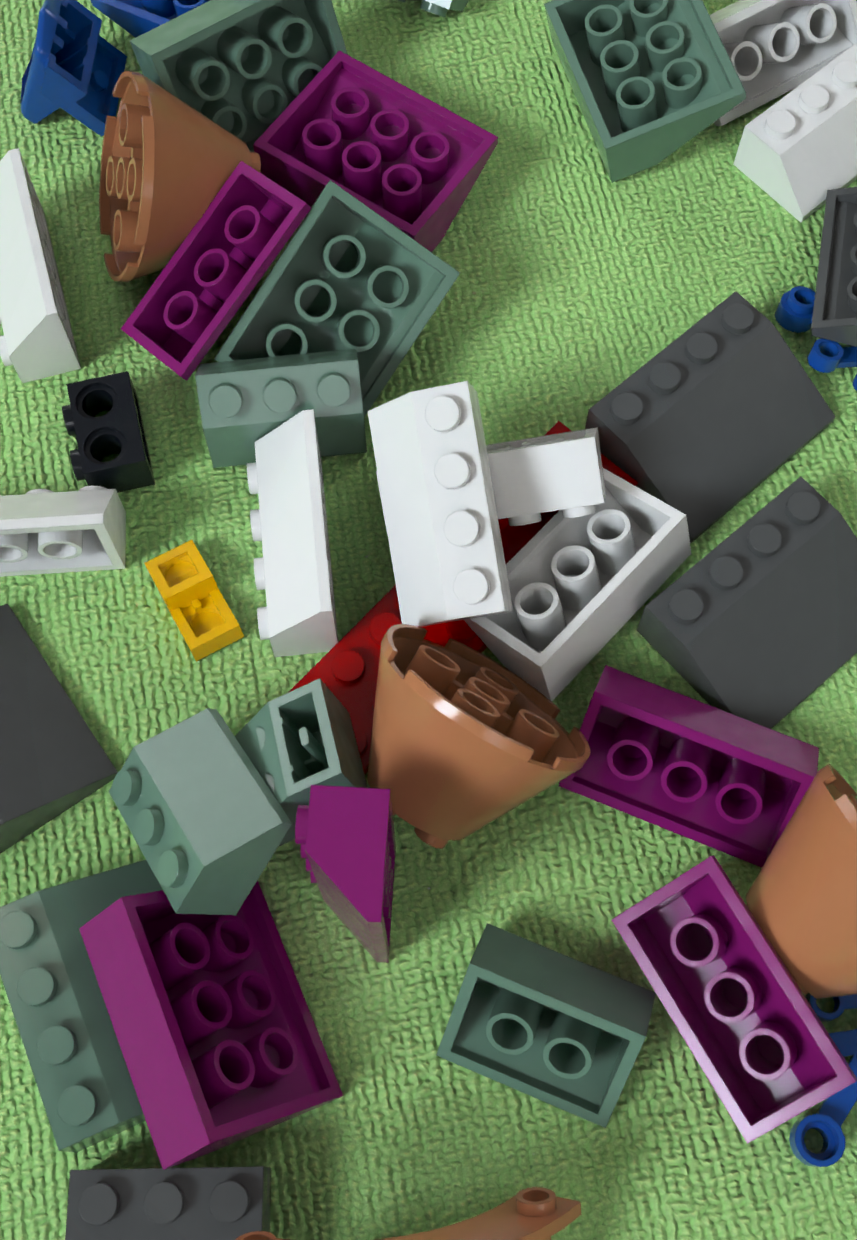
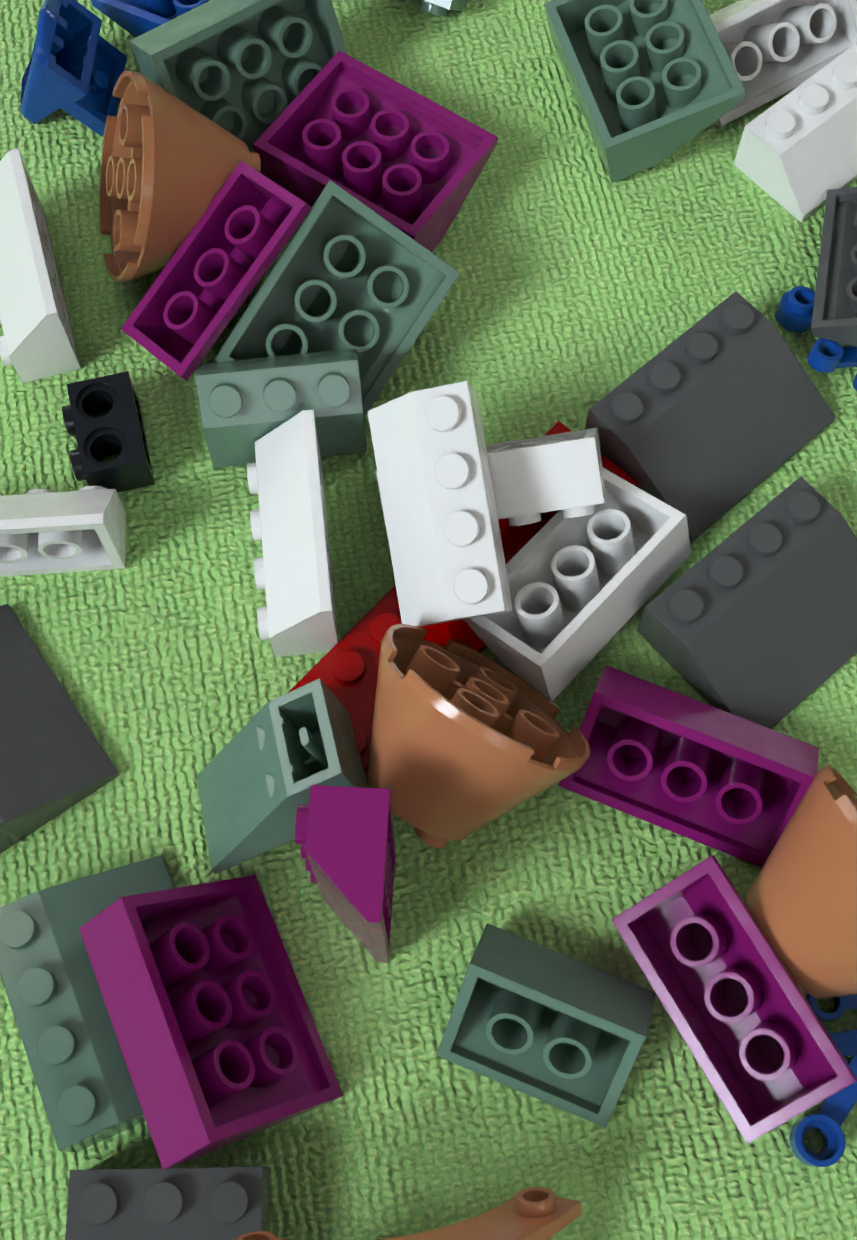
sand green slope [109,708,293,915] -> none
yellow slope [144,540,244,662] -> none

